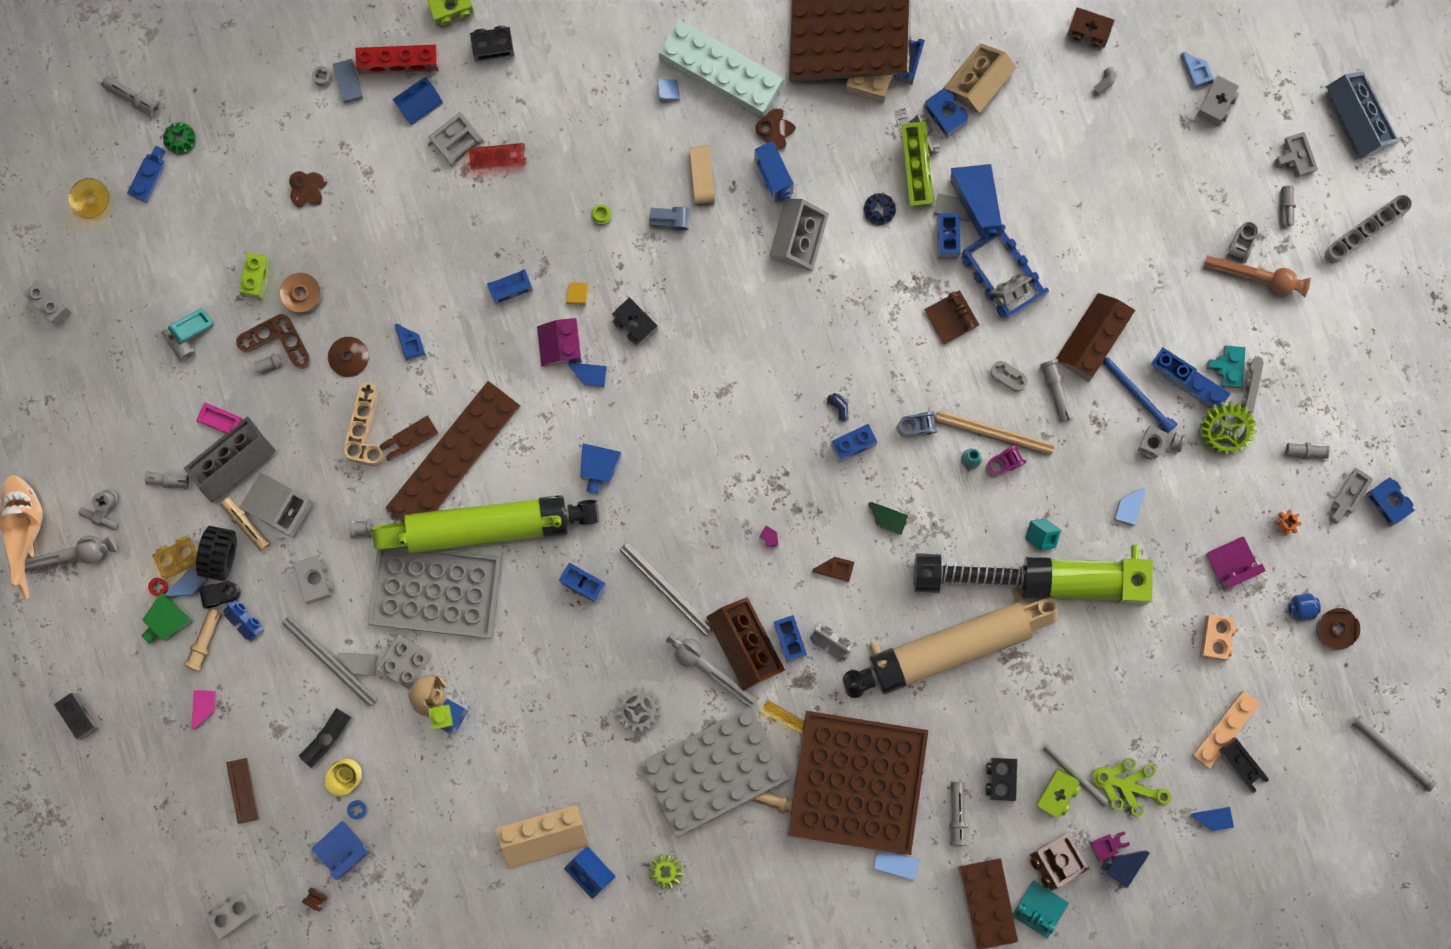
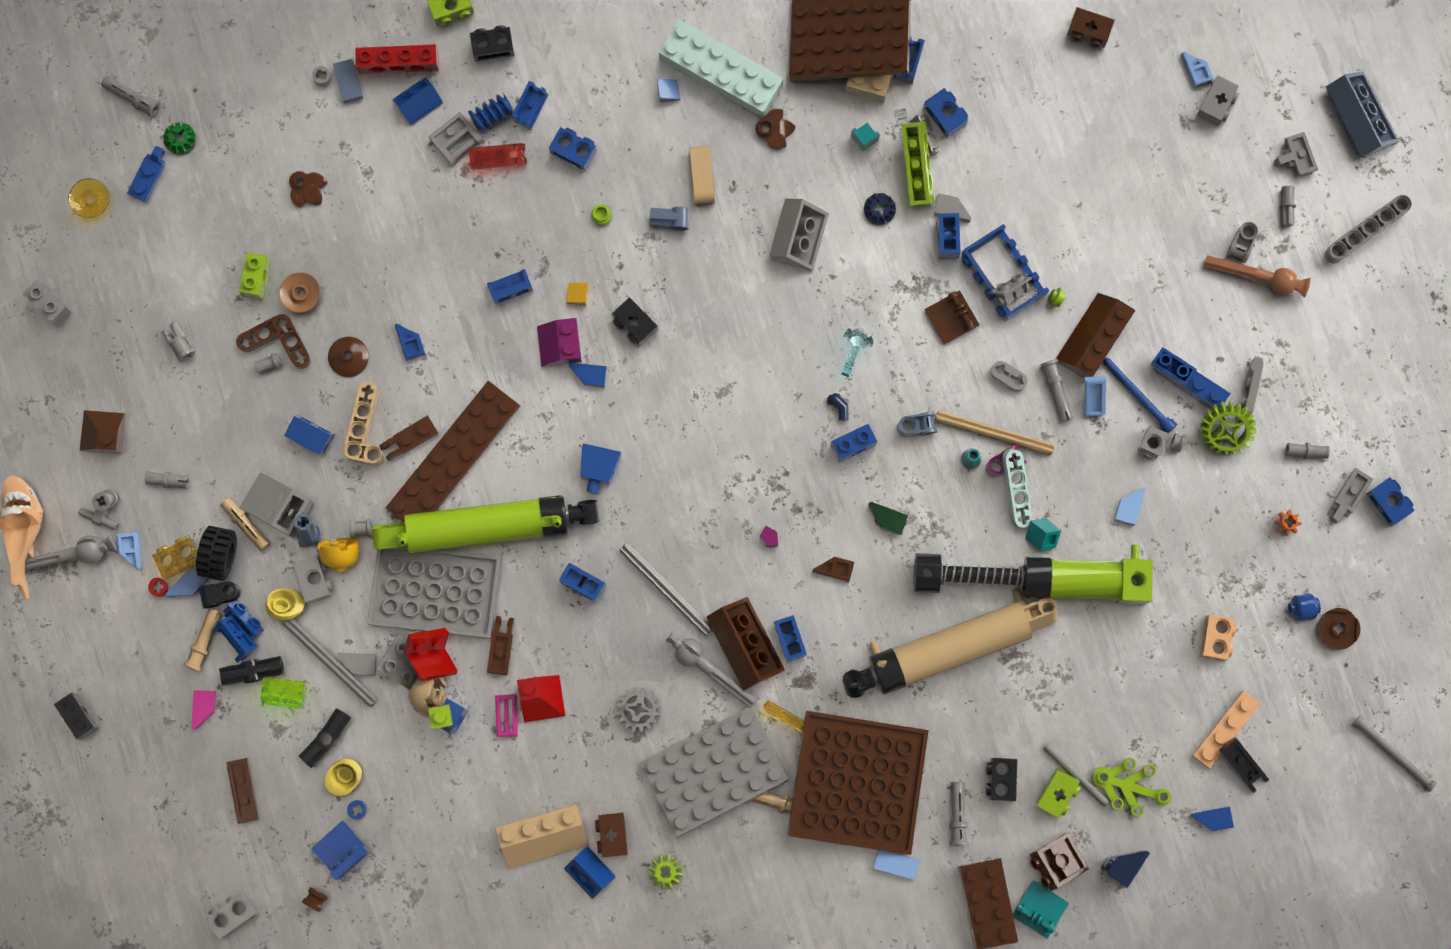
green torso [141,592,193,644] -> none
teal tile [168,308,214,345] -> none
flat silver slope [184,416,276,503] -> none
dark pink tile [196,402,243,436] -> none
blue window [754,141,794,202] -> none
light grey hinge [810,624,854,661] -> none
tan slope [944,43,1017,113] -> none
blue slope [950,164,1002,239] -> none
magenta plate [1090,832,1130,862] -> none
light grey arm [1094,67,1118,95] -> none
teal hinge [1207,345,1246,388] -> none
magenta bracket [1207,537,1266,590] -> none
none -> reddish brown slope [80,410,125,454]
none -> light blue tile [117,532,142,570]
none -> blue hinge [212,615,258,663]
none -> black piece [219,656,284,686]
none -> clear neon green hinge [260,677,307,709]
none -> light yellow hat [265,588,305,620]
none -> blue hinge [284,415,335,455]
none -> sand blue piece [294,514,321,547]
none -> yellow cylinder [318,538,360,572]
none -> red bracket [403,628,458,681]
none -> blue piece [468,93,514,132]
none -> reddish brown hinge [487,616,514,676]
none -> dark pink tile [495,694,518,737]
none -> blue hinge [512,81,548,130]
none -> red slope [517,675,566,723]
none -> blue brick [549,127,597,171]
none -> reddish brown brick [595,813,628,857]
none -> clear light blue piece [841,328,874,377]
none -> teal panel [851,123,880,152]
none -> light aqua beam [1003,448,1032,528]
none -> lime plate [1048,287,1066,307]
none -> light blue tile [1084,376,1106,417]

